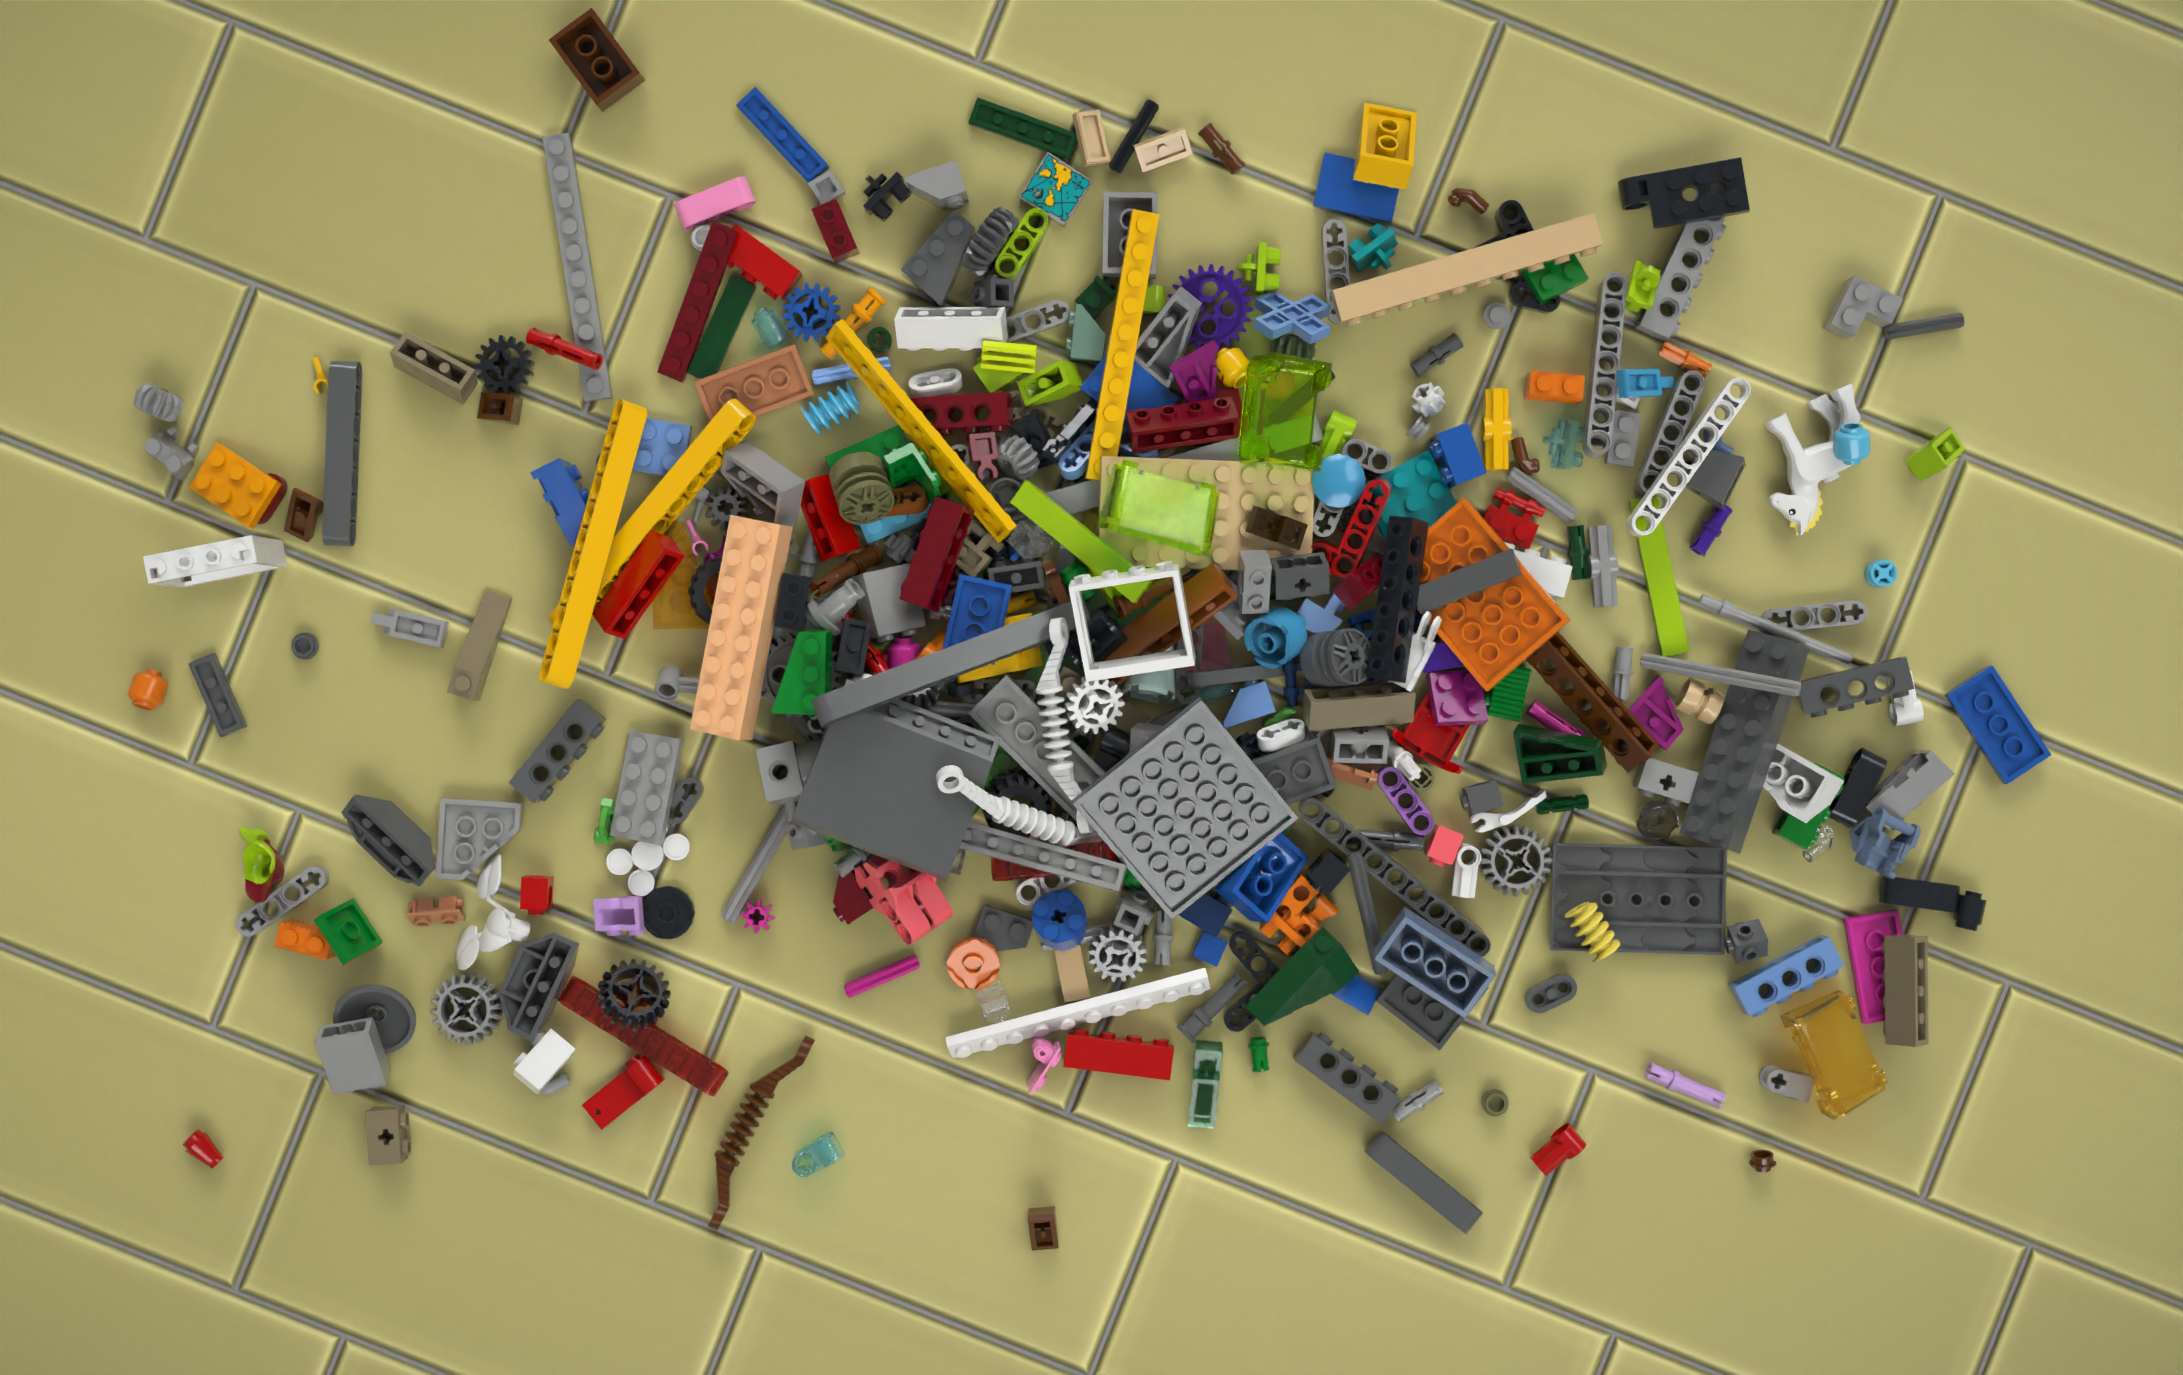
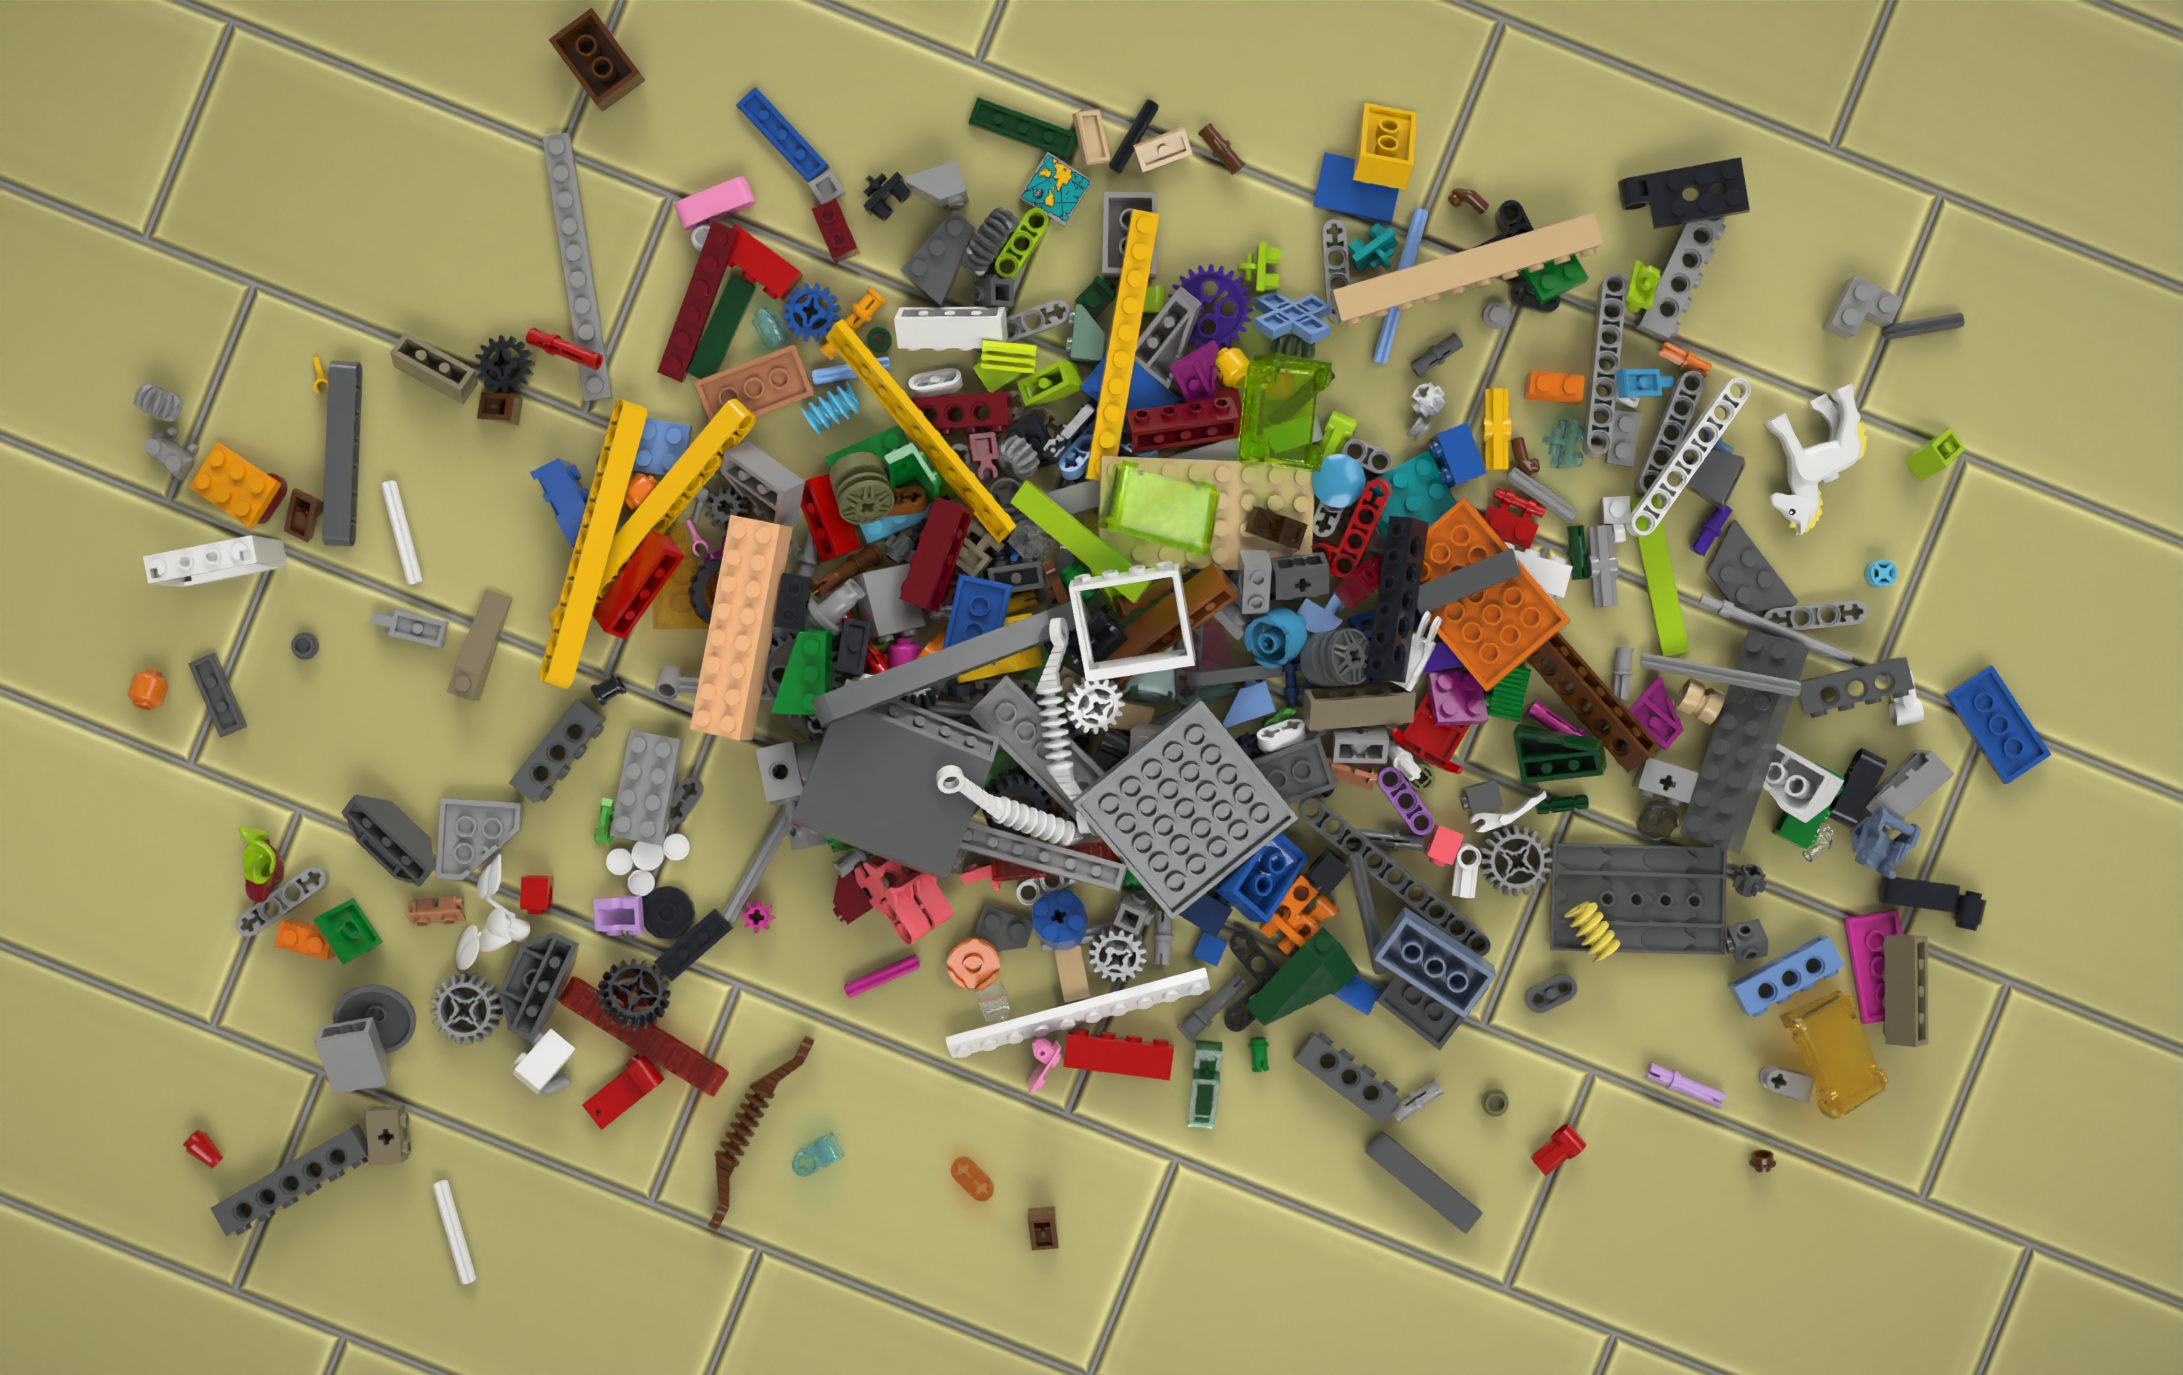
medium azure head [1833,423,1870,465] -> none
none -> dark grey brick [210,1124,369,1236]
none -> white axle [381,480,422,585]
none -> white axle [432,1180,476,1284]
none -> black bush [591,672,627,706]
none -> orange head [623,473,658,512]
none -> black plate [654,908,733,982]
none -> clear orange beam [951,1156,994,1201]
none -> coral bracket [961,862,1003,892]
none -> tan tile [1107,701,1155,731]
none -> light blue axle [1372,208,1428,364]
none -> white plate [1601,496,1631,543]
none -> dark grey wing [1706,520,1798,613]
none -> dark grey gear [1731,864,1767,897]

